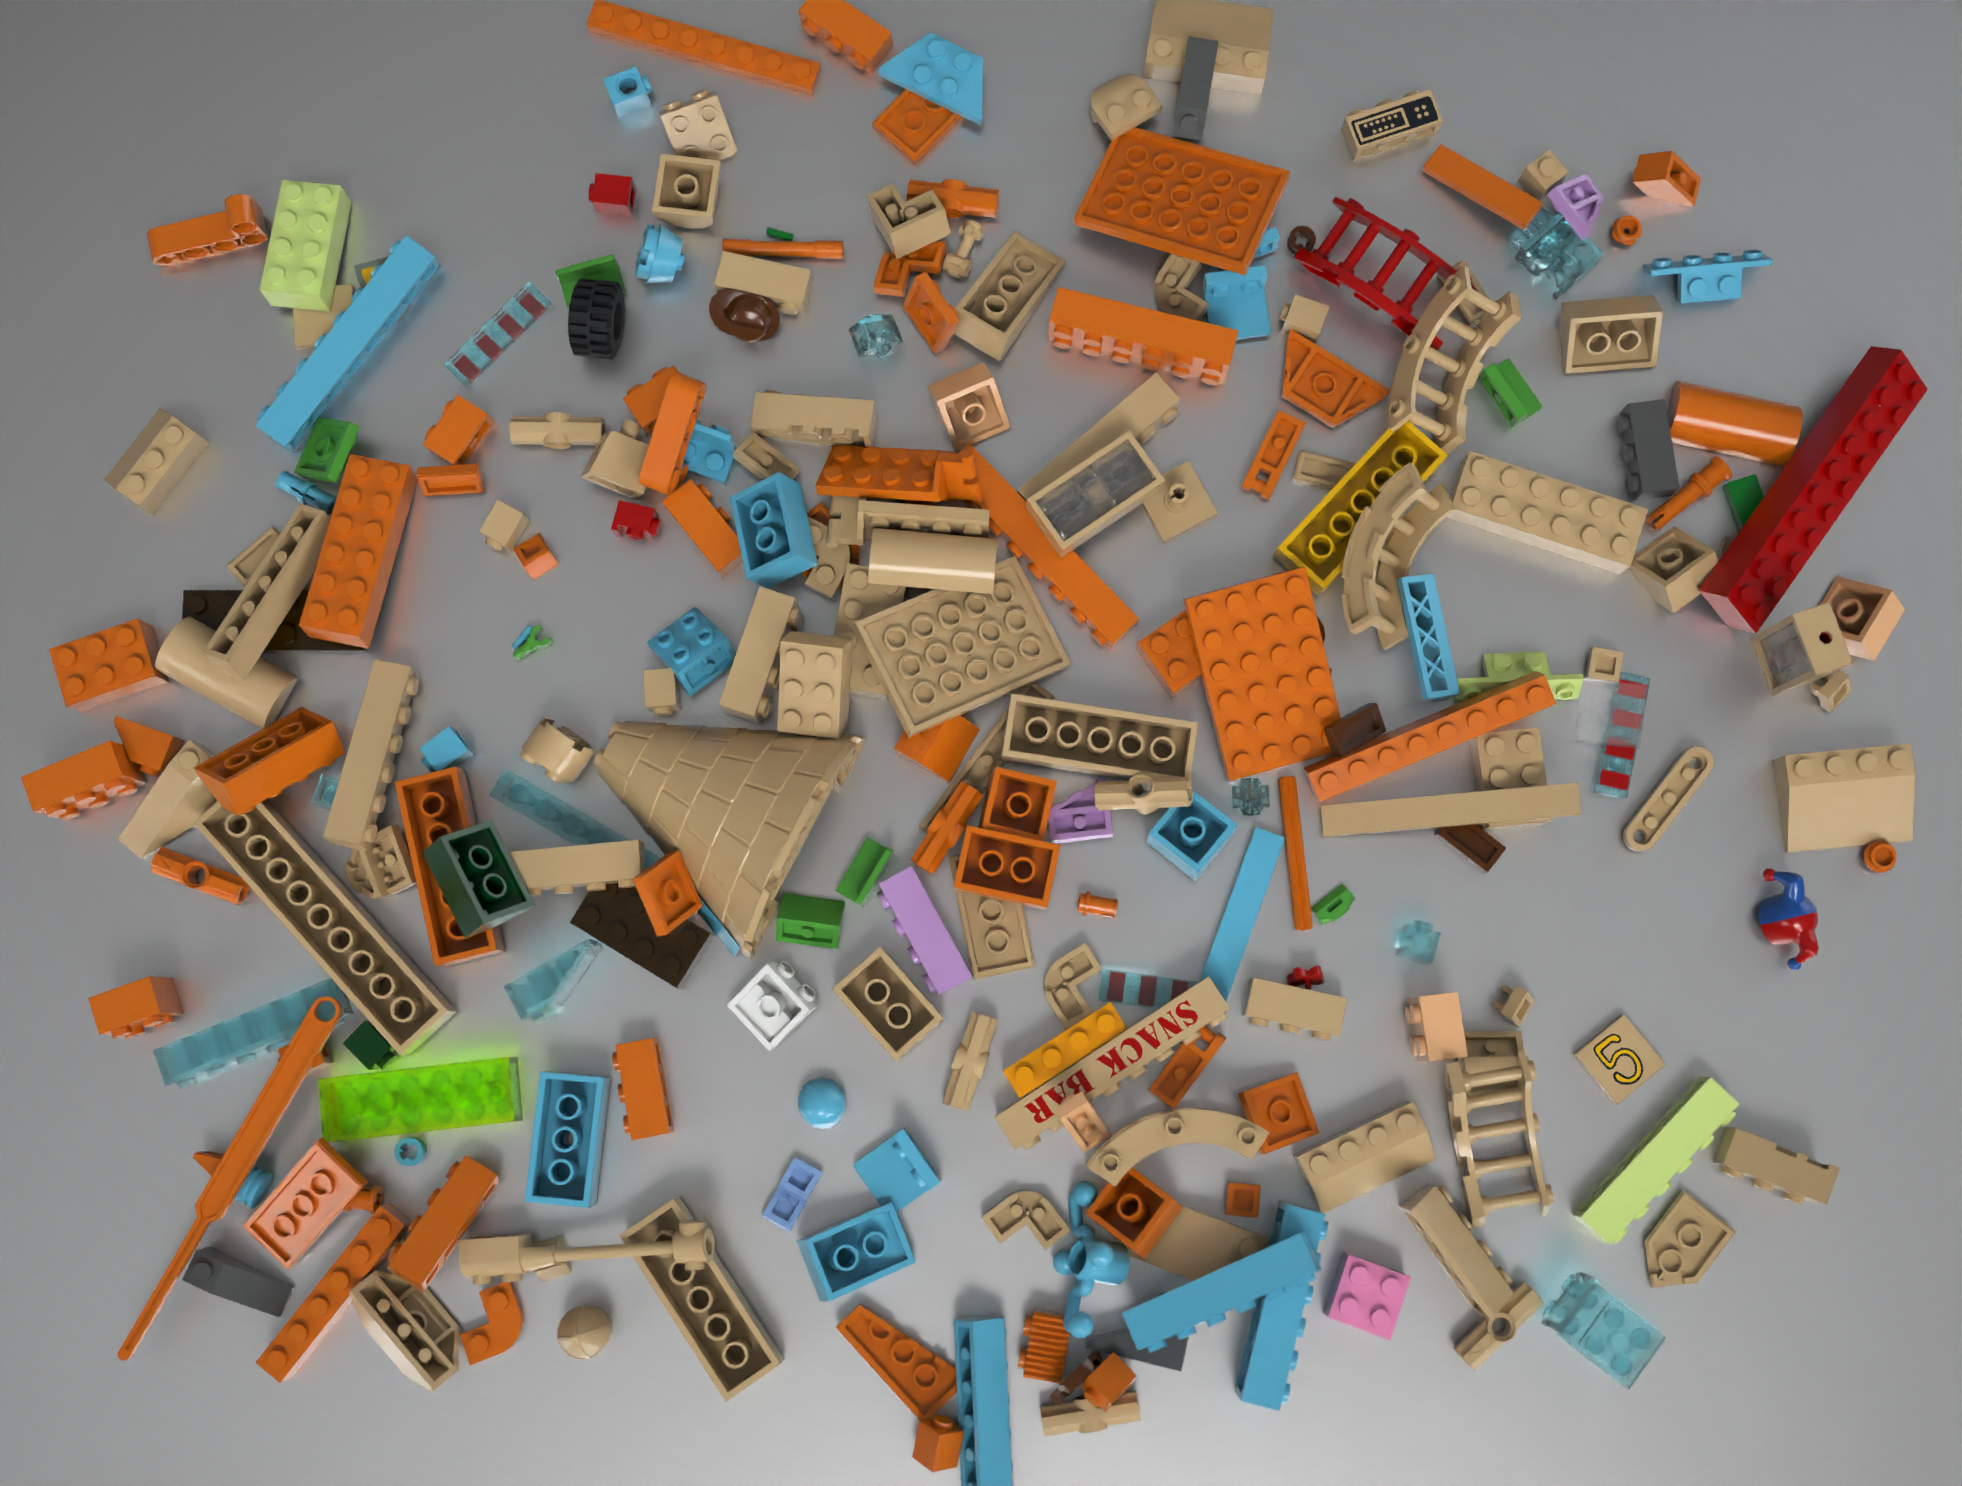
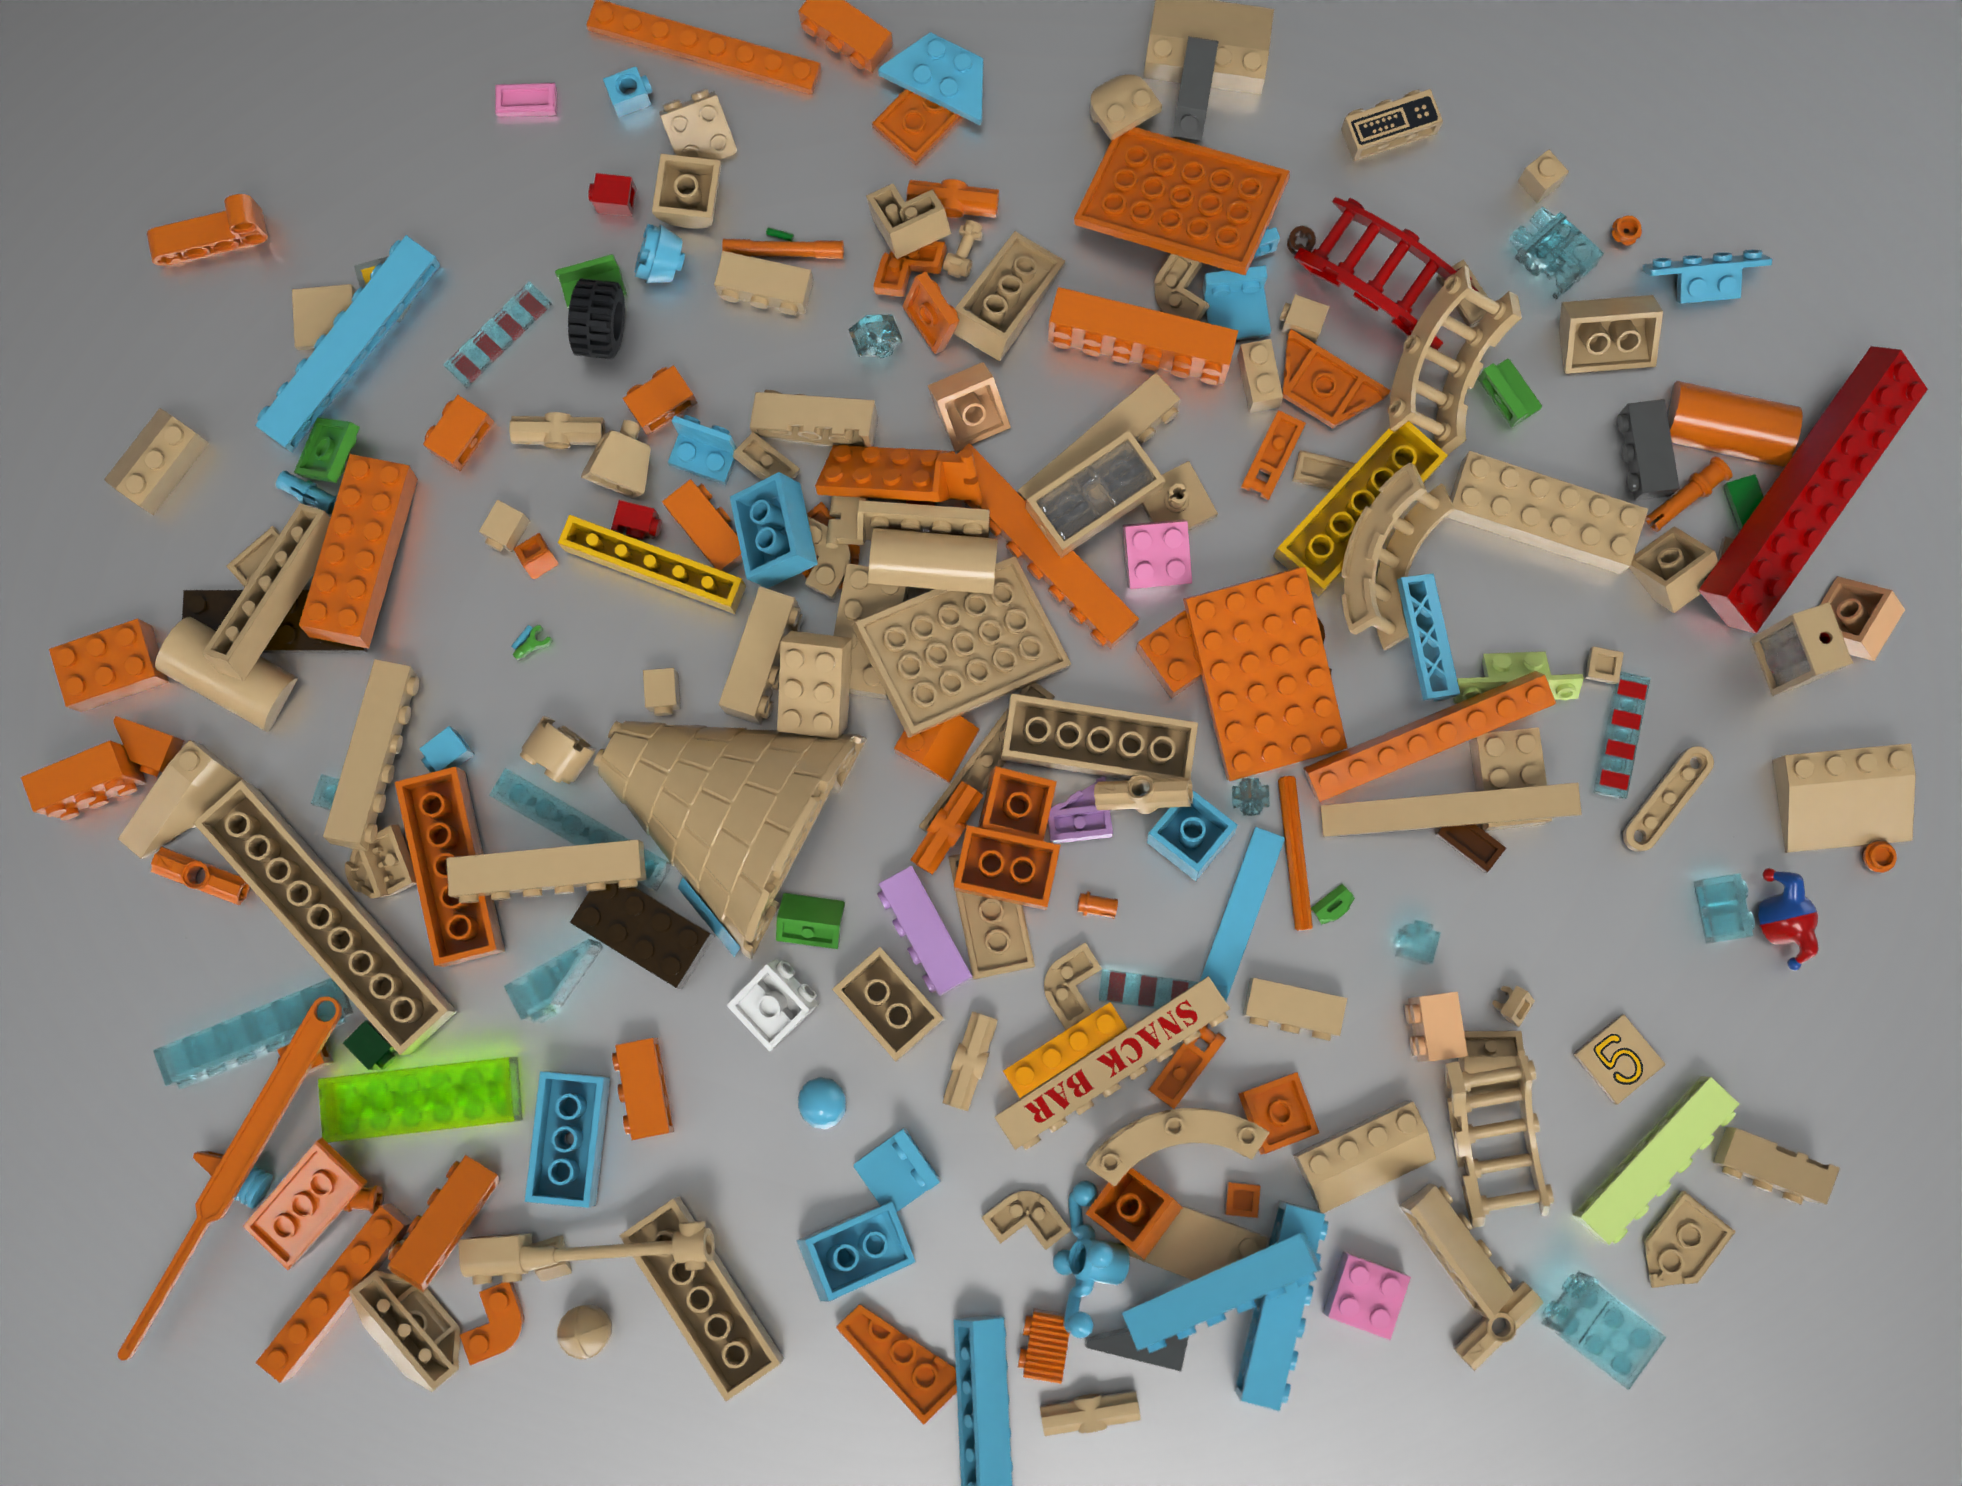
orange brick [88,976,184,1039] -> none
dark grey slope [182,1247,295,1317] -> none
orange slope [194,707,345,816] -> none
yellowish green brick [259,180,352,312] -> none
medium azure bush [394,1137,427,1166] -> none
orange tile [416,463,485,496] -> none
dark green slope [422,820,535,938] -> none
orange plate [633,850,703,936] -> none
orange beam [639,372,706,495] -> none
medium azure bracket [647,607,736,697] -> none
reddish brown piece [709,288,780,342] -> none
light blue slope [762,1157,822,1233] -> none
bright green panel [835,837,895,907] -> none
orange brick [912,1415,965,1472] -> none
reddish brown tile [1049,1350,1103,1405] -> none
light nougat plate [1054,1091,1111,1153] -> none
orange brick [1082,1352,1137,1412] -> none
red piece [1286,966,1324,990] -> none
reddish brown tile [1323,703,1386,756] -> none
orange tile [1423,145,1543,230] -> none
lavender wing [1547,173,1604,240] -> none
clear tile [1575,679,1647,748] -> none
orange slope [1633,151,1701,207] -> none
tan tile [1810,670,1851,713] -> none
none -> bright pink tile [495,83,557,117]
none -> yellow brick [558,515,746,614]
none -> bright pink brick [1122,519,1192,589]
none -> tan brick [1237,339,1283,413]
none -> clear light blue brick [1693,873,1755,944]

